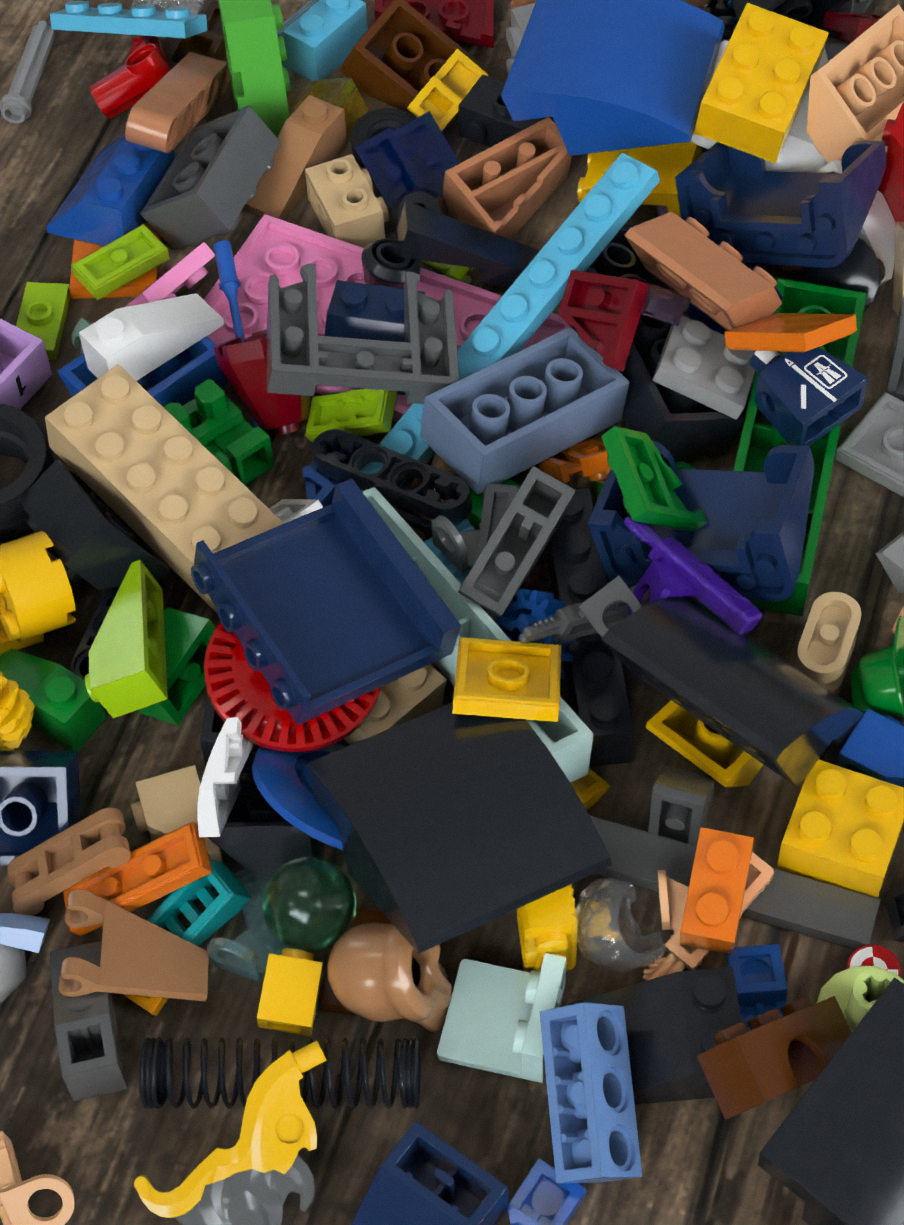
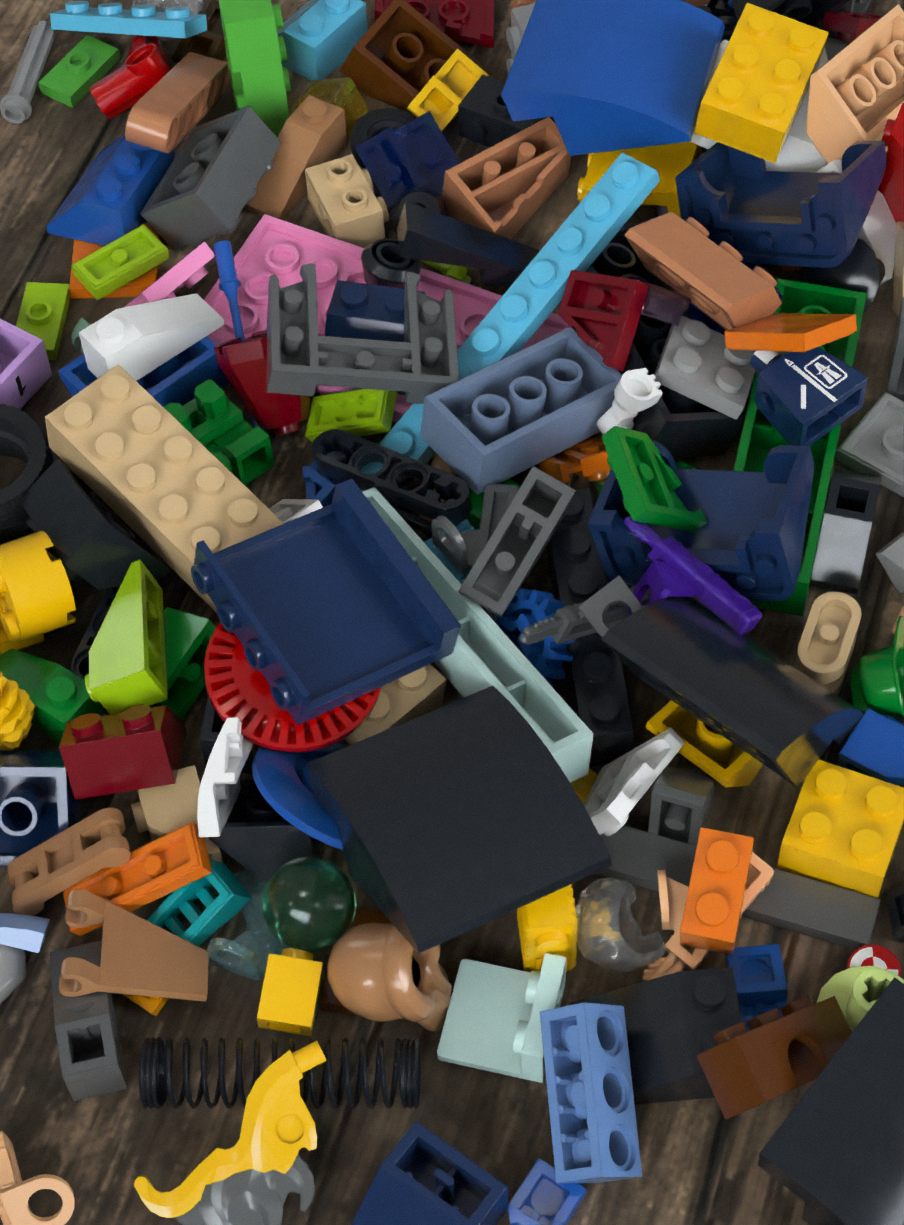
yellow tile [452,637,561,722] -> none
none -> bright green plate [38,35,121,108]
none -> dark red slope [59,705,187,800]
none -> white wing [583,728,684,836]
none -> white piece [597,368,663,434]
none -> black slope [810,468,881,594]

